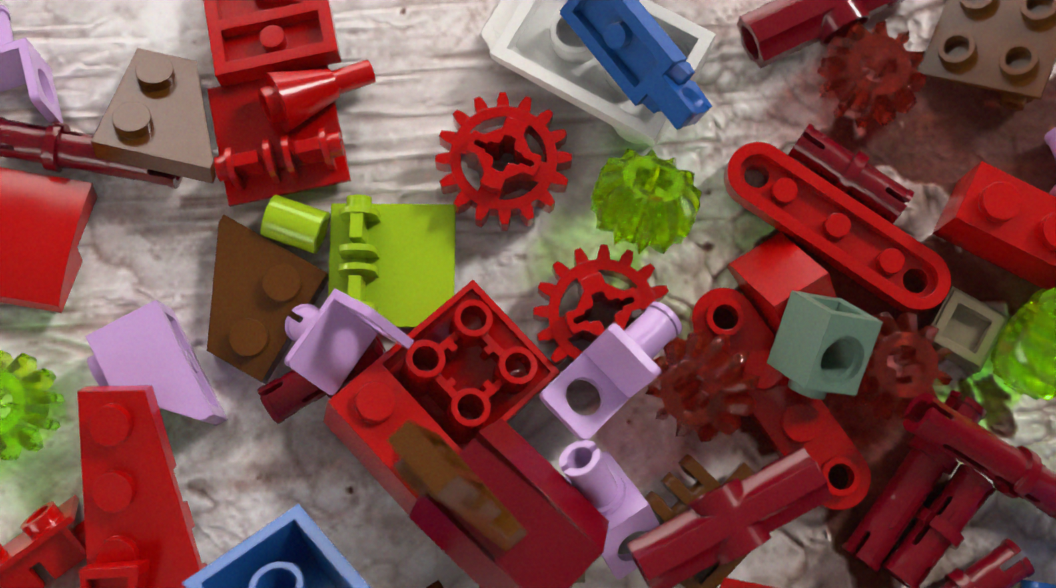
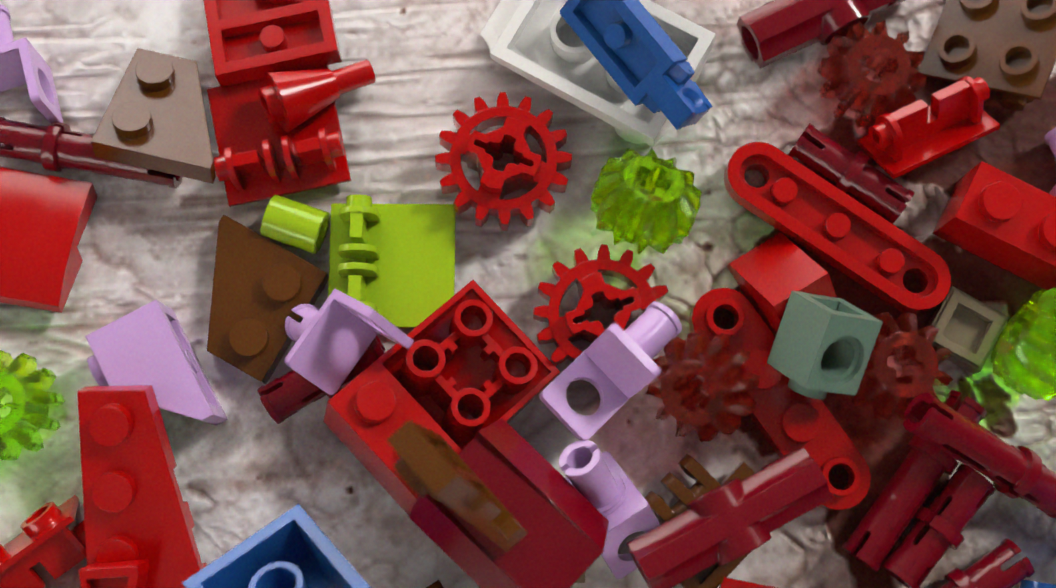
none -> red hinge [857,76,1000,179]

